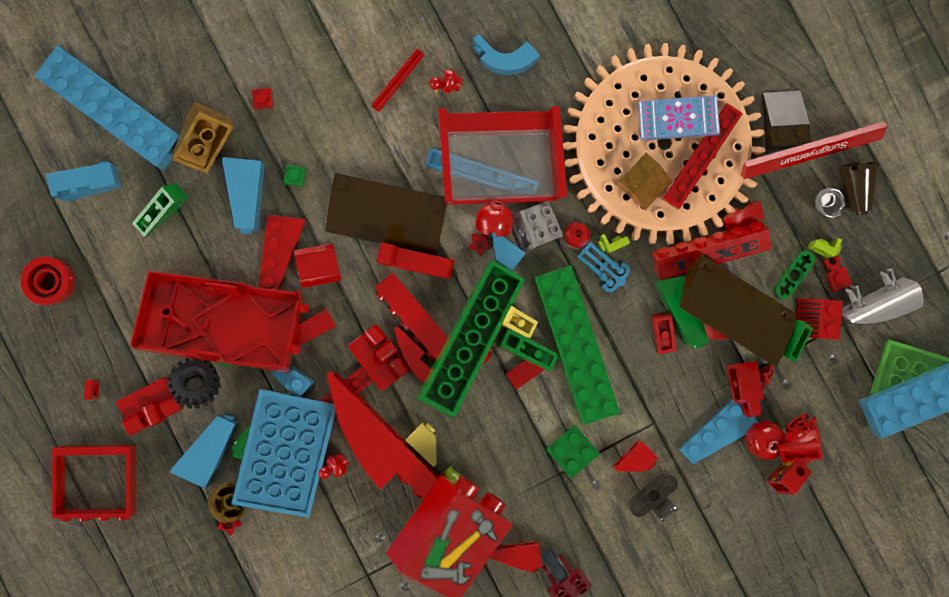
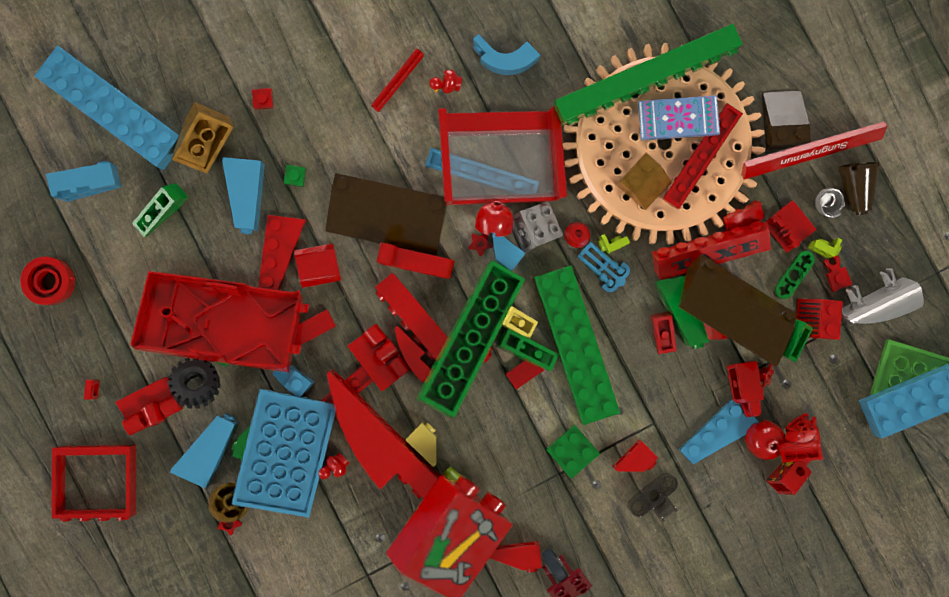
none -> green brick [553,23,743,126]
none -> red hinge [764,200,817,253]

